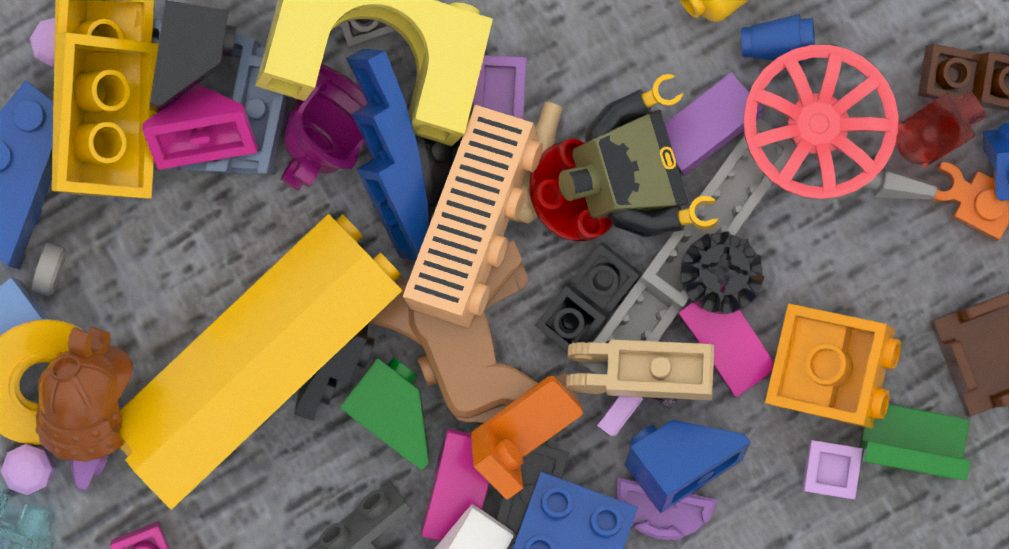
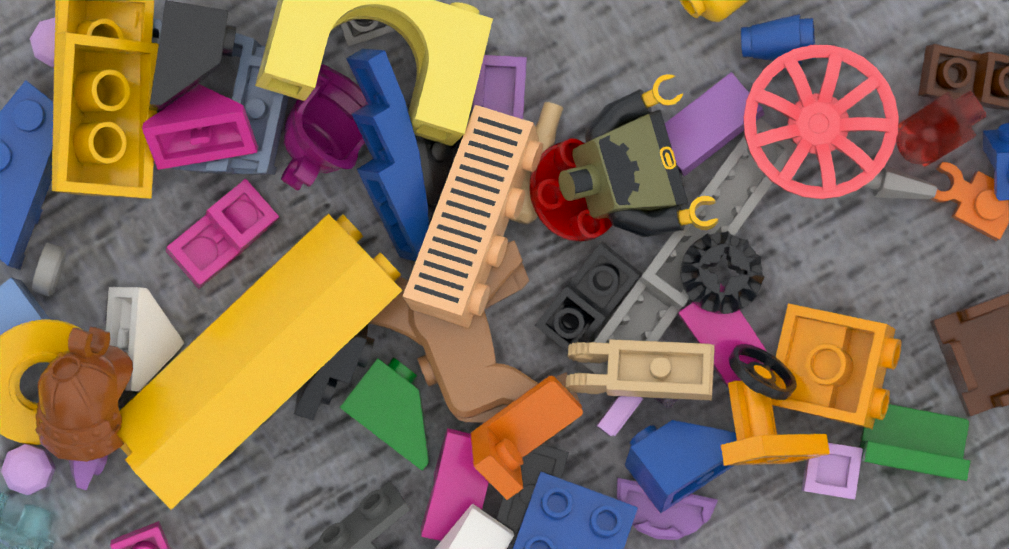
none -> white slope [105,287,185,391]
none -> dark pink slope [166,178,279,289]
none -> light orange piece [721,344,830,466]

